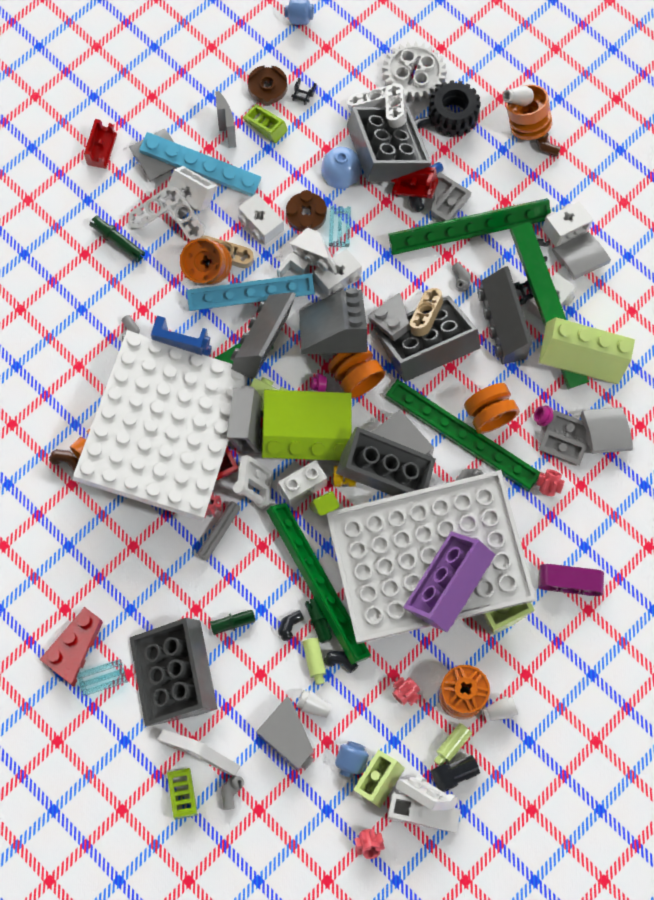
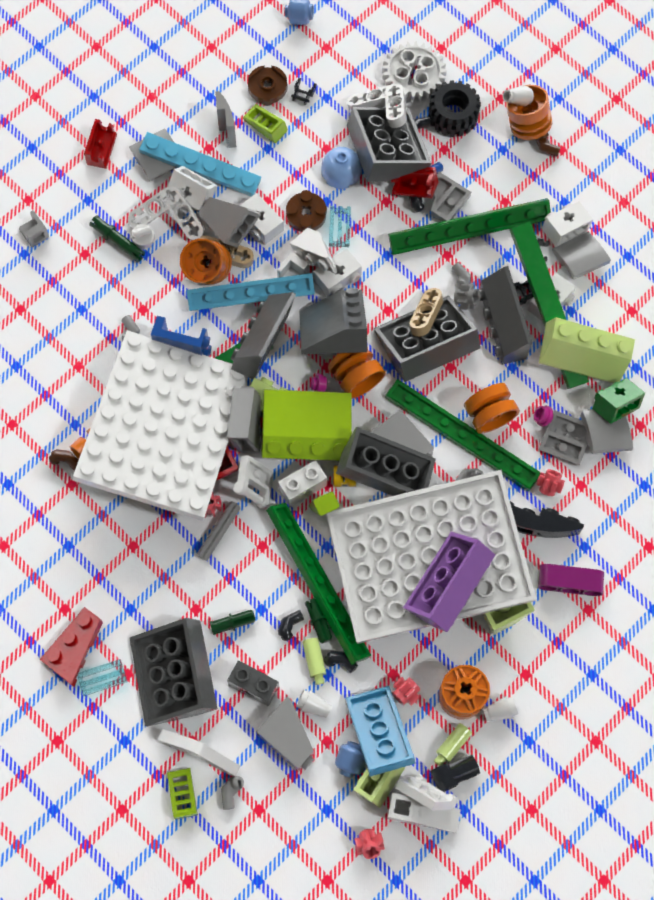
light grey wing [367,293,411,341] -> none
none -> light grey panel [19,210,49,248]
none -> white piece [131,224,155,250]
none -> light grey slope [198,197,261,248]
none -> dark grey brick [227,660,279,707]
none -> dark azure tile [345,686,416,777]
none -> light grey gear [454,284,480,310]
none -> black slope [510,501,584,538]
none -> green brick [592,378,645,424]

